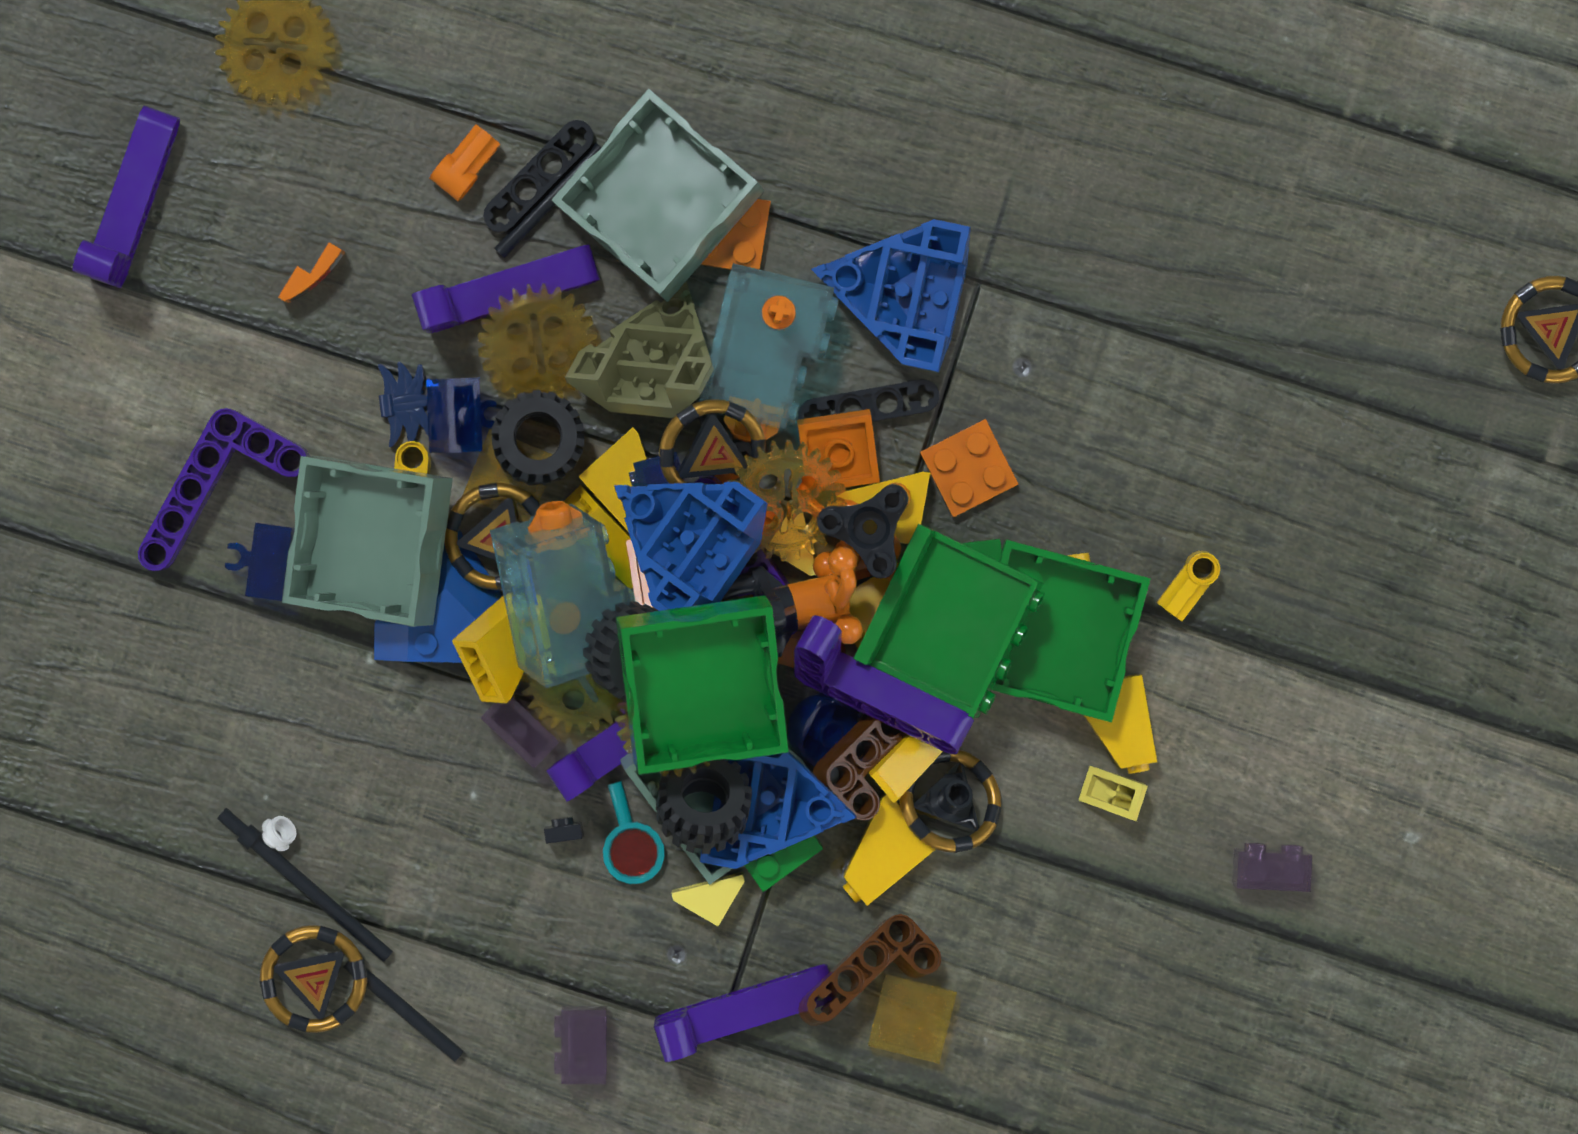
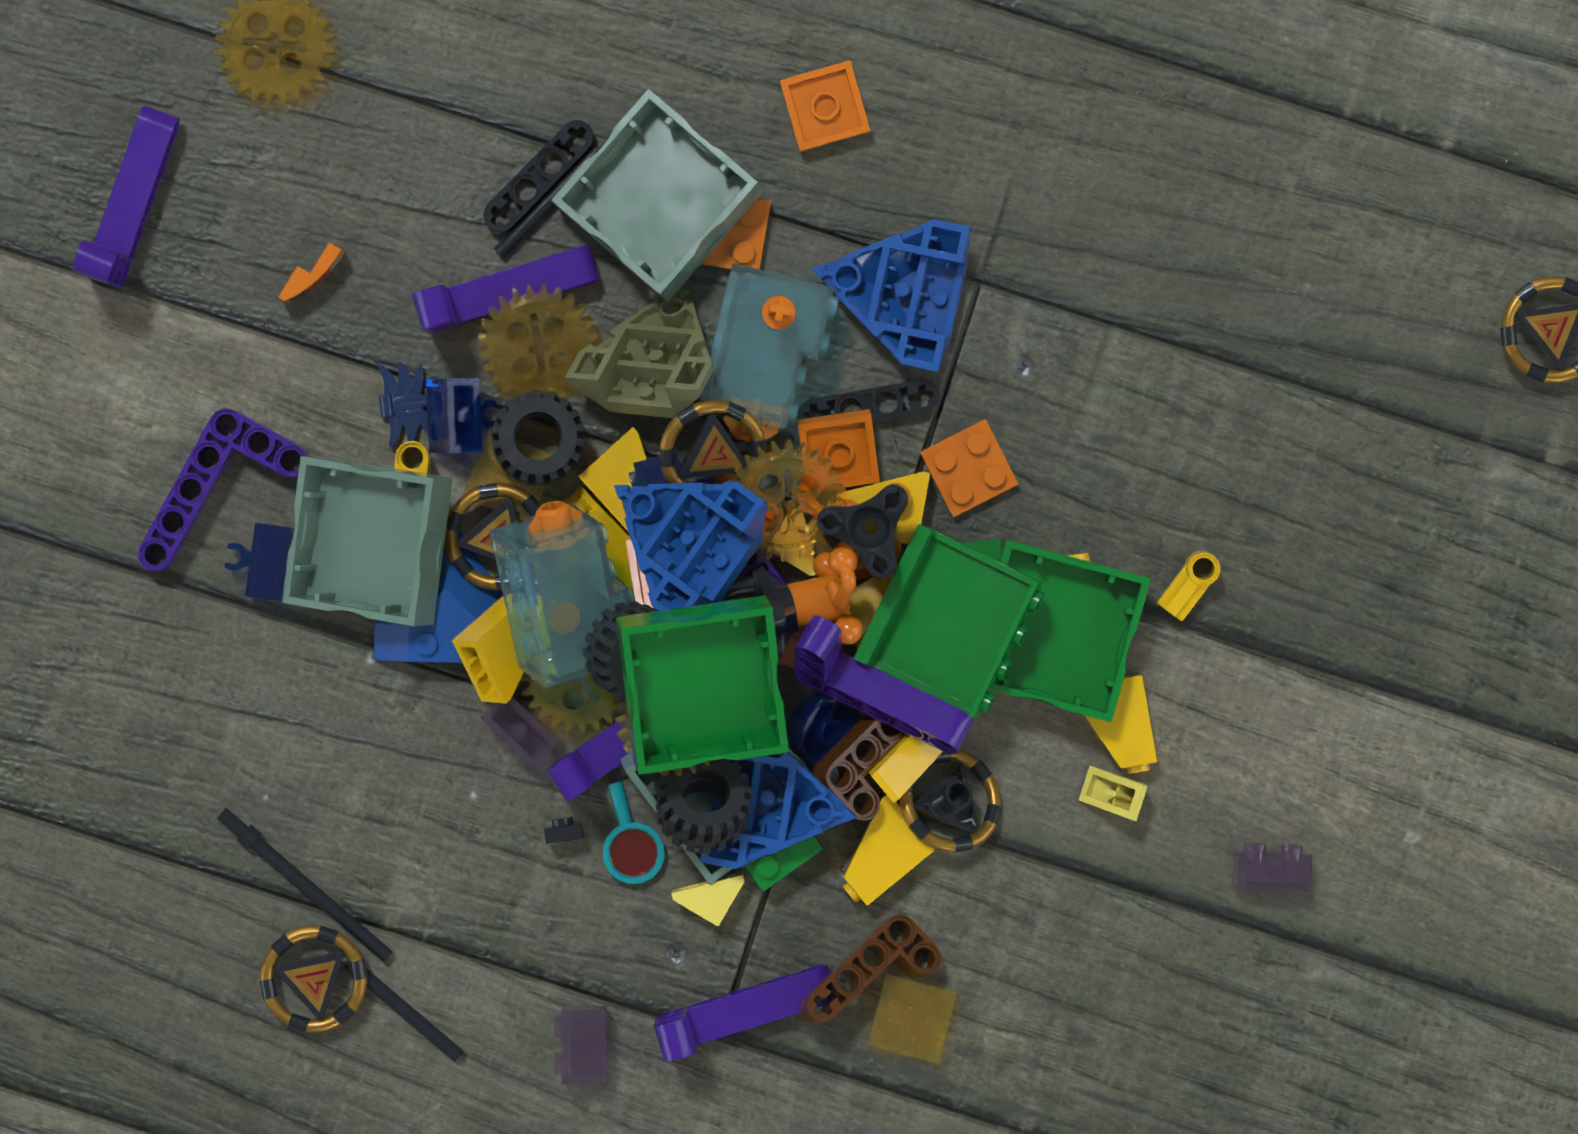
white plate [262,816,296,851] -> none
orange piece [429,124,501,202] -> none
none -> orange plate [780,60,871,152]

